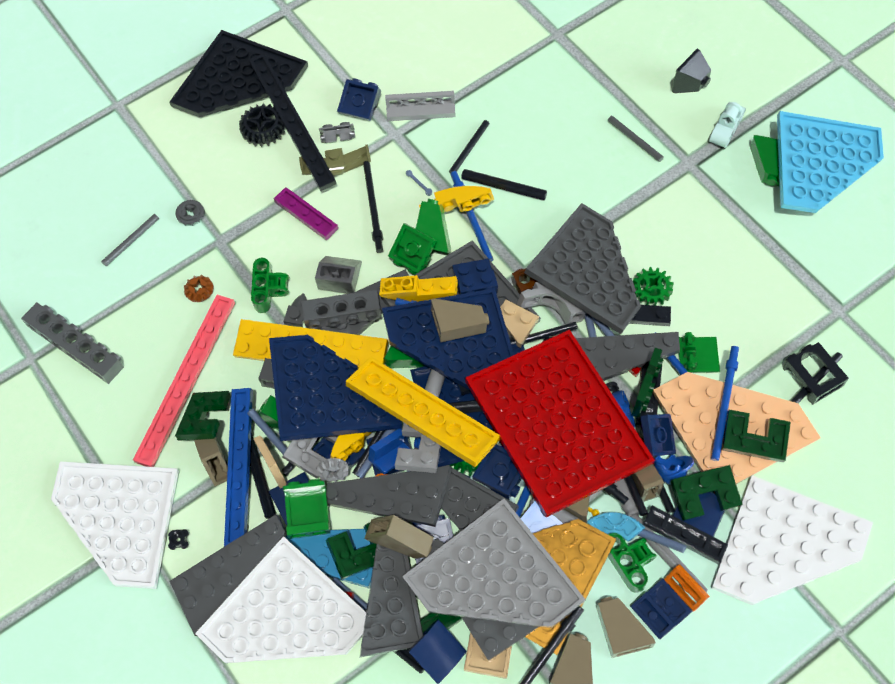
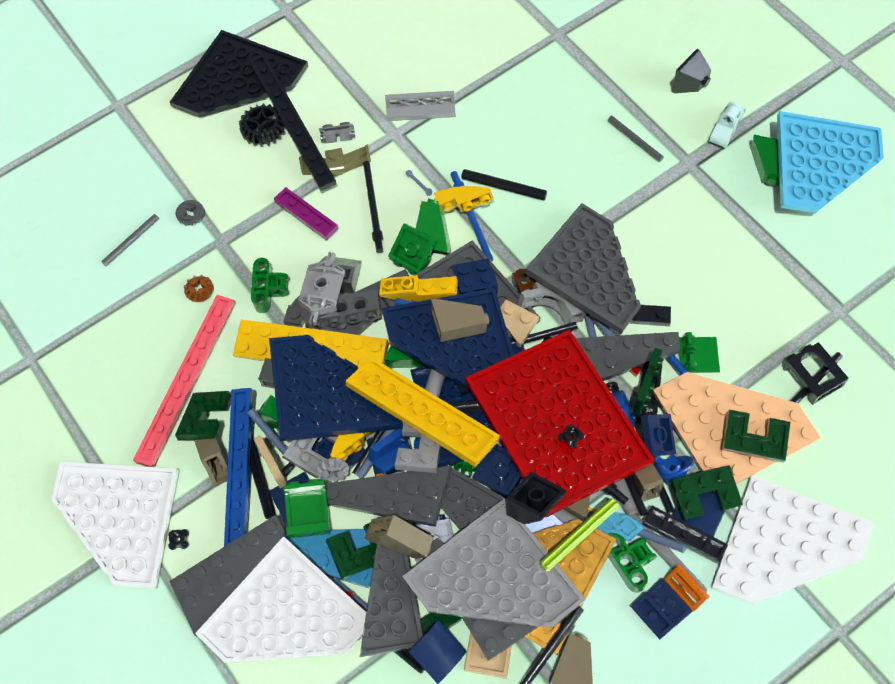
dark grey brick [21,302,124,384] -> none
dark blue plate [337,78,381,121] -> none
black bar [449,120,490,174] -> none
dark tan slope [596,597,656,658] -> none
green gear [633,267,674,306] -> none
blue bar [711,346,739,461] -> none
none -> light grey plate [298,252,346,325]
none -> black slope [506,472,567,525]
none -> lime axle [540,498,619,571]
none -> black plate [559,425,584,448]

